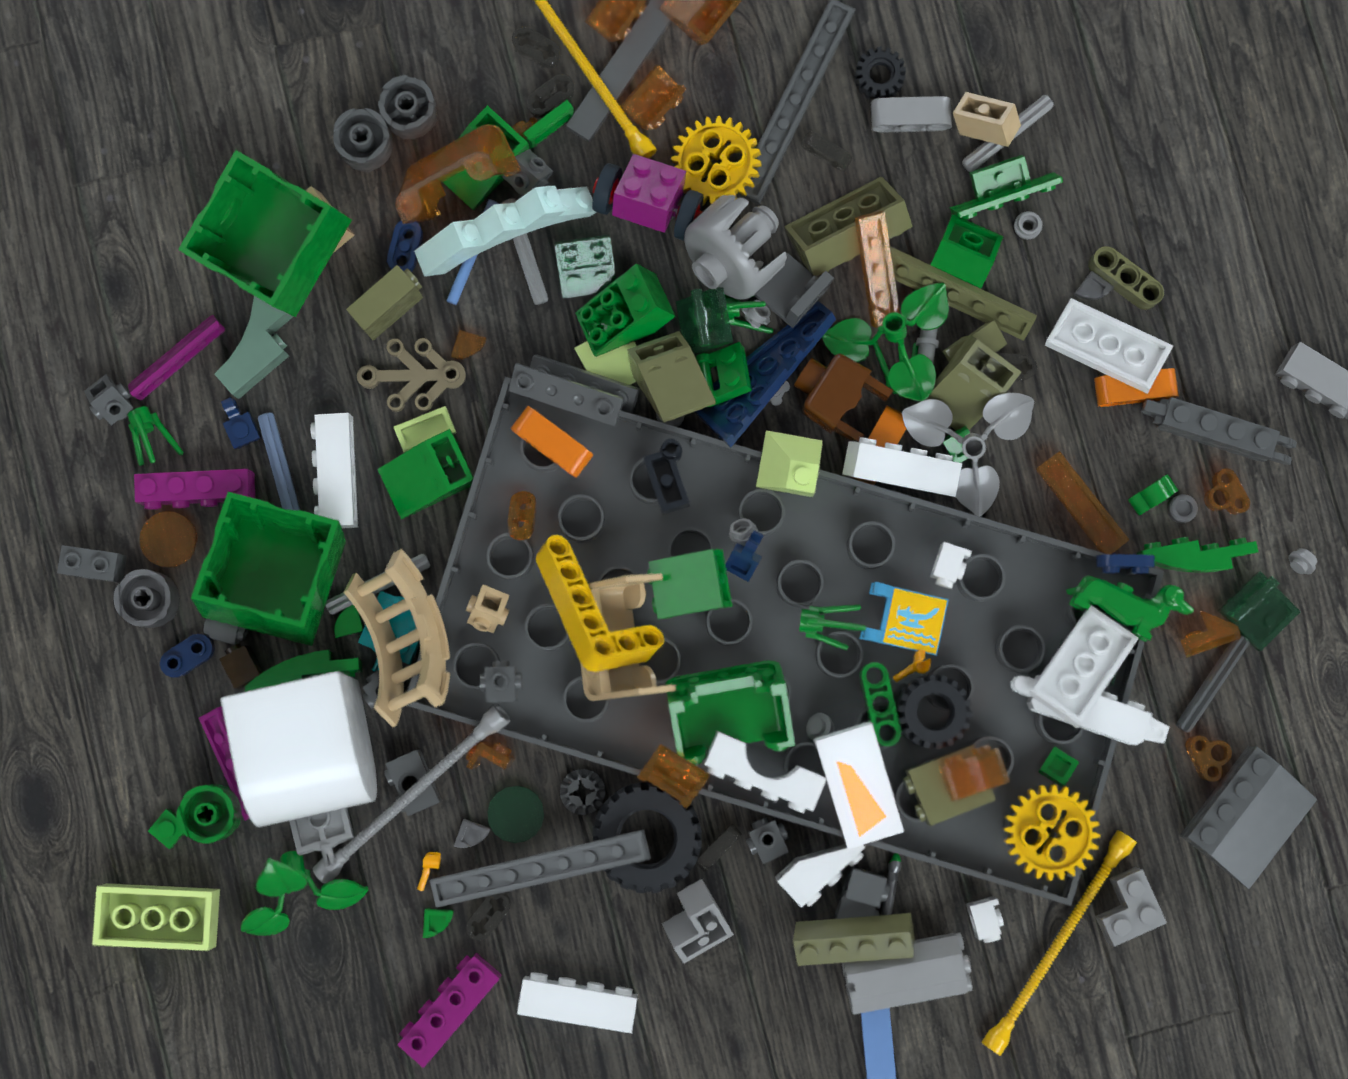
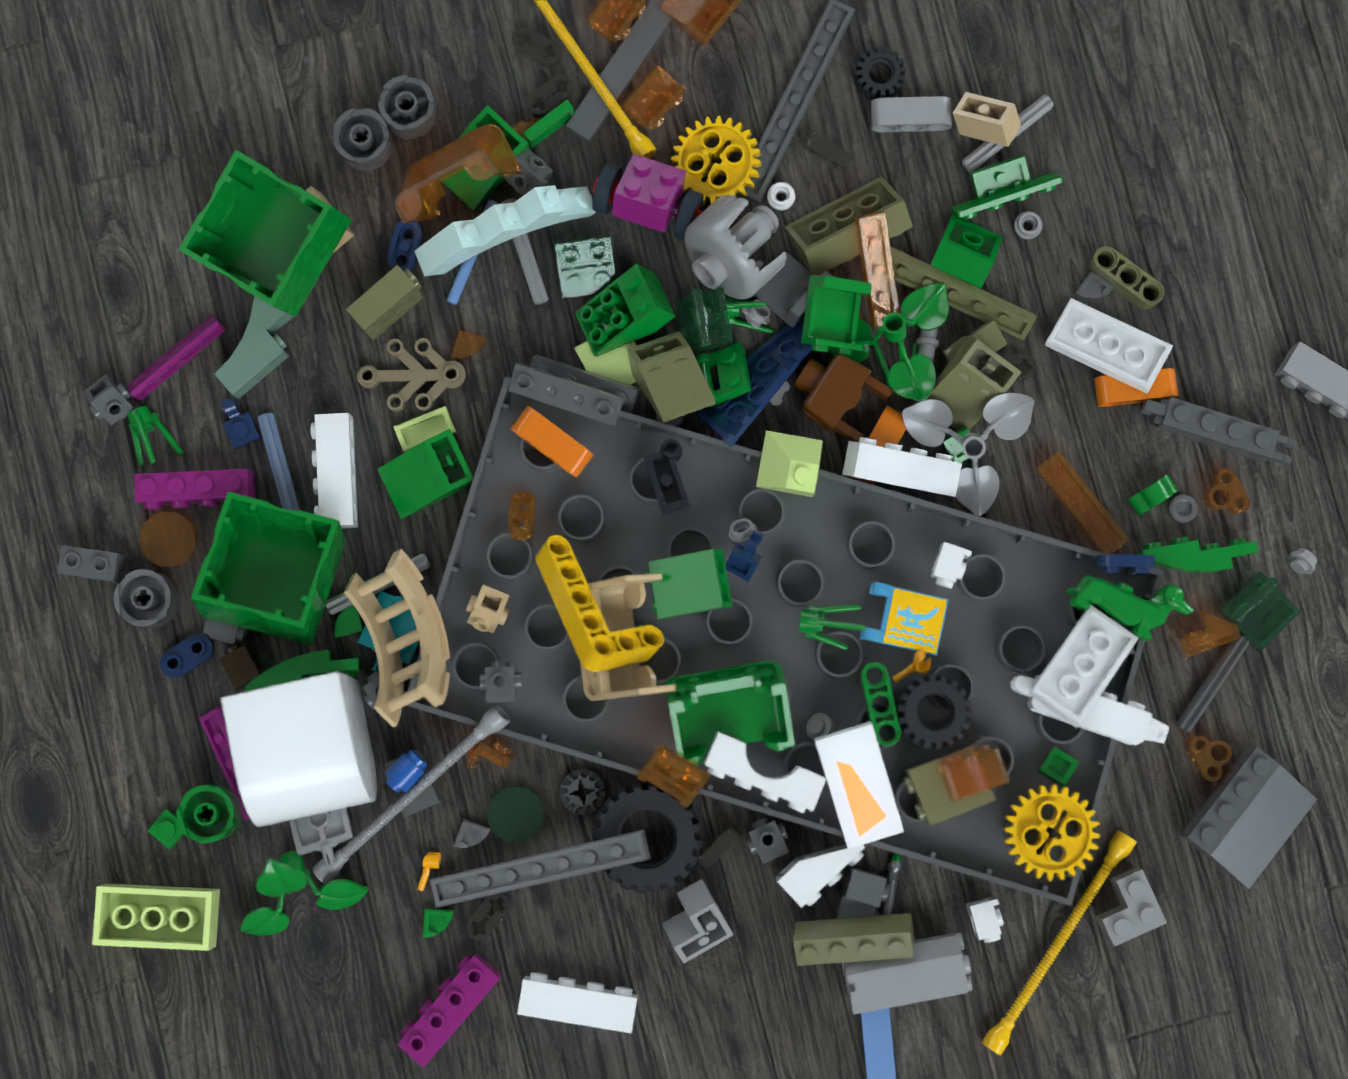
none -> blue brick [385,749,428,793]
none -> white plate [767,182,795,210]
none -> green panel [801,275,872,356]

